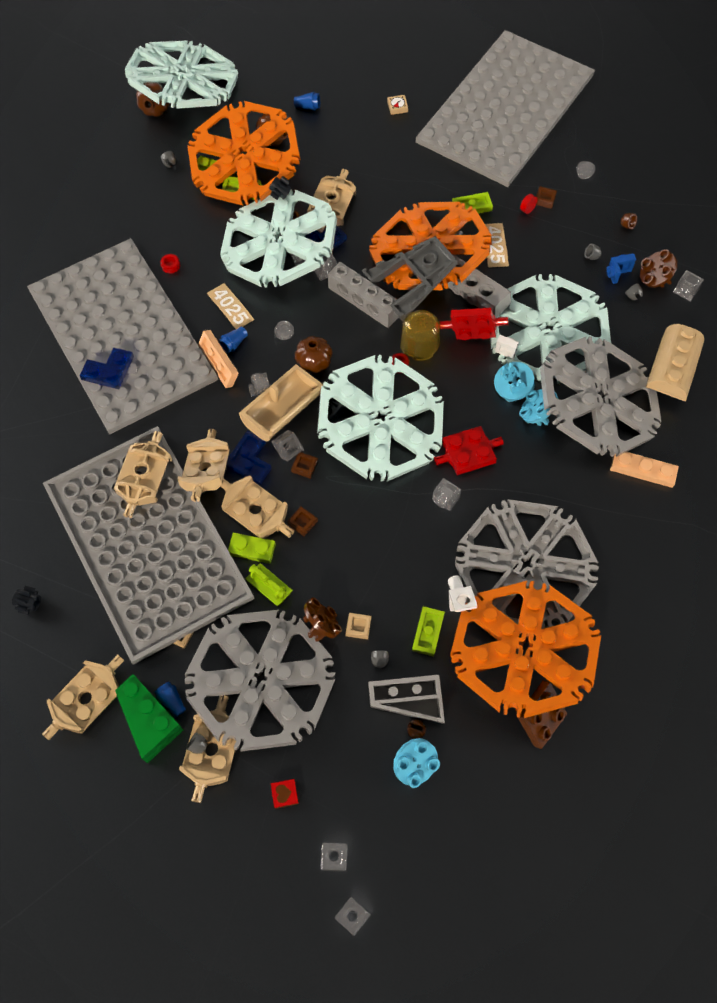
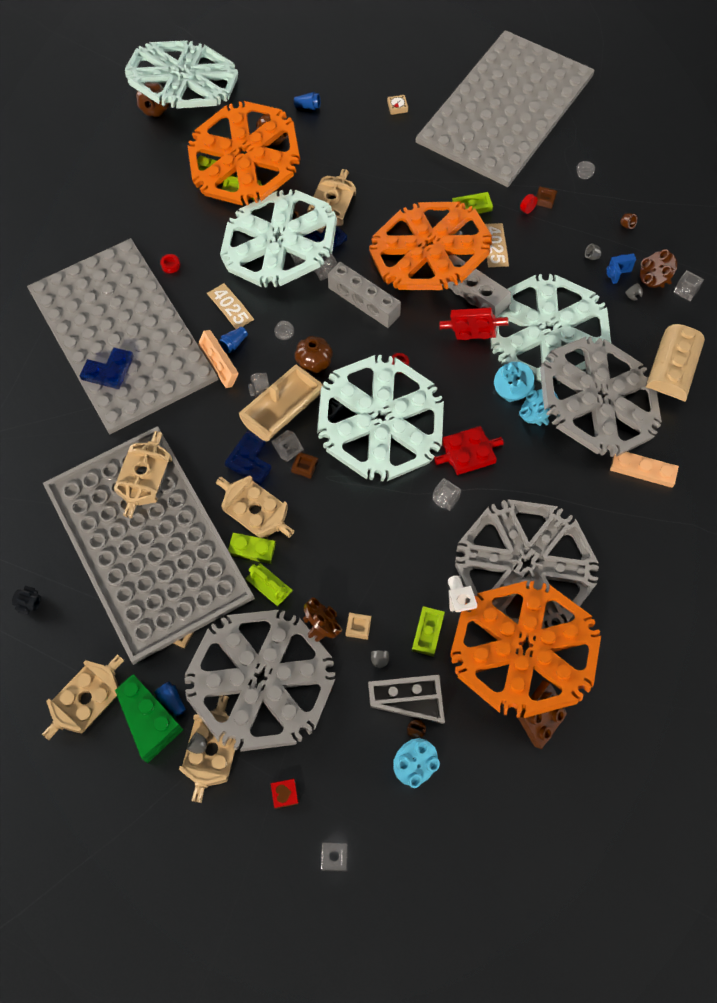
dark grey hinge [161,151,177,168] -> none
tan plate [178,429,230,502] -> none
black gear [269,176,291,200] -> none
reddish brown tile [287,506,318,536] -> none
clear plate [335,897,370,936] -> none
dark grey wing [362,236,458,321] -> none
clear yellow cylinder [401,310,440,360] -> none
white plate [495,335,519,359] -> none

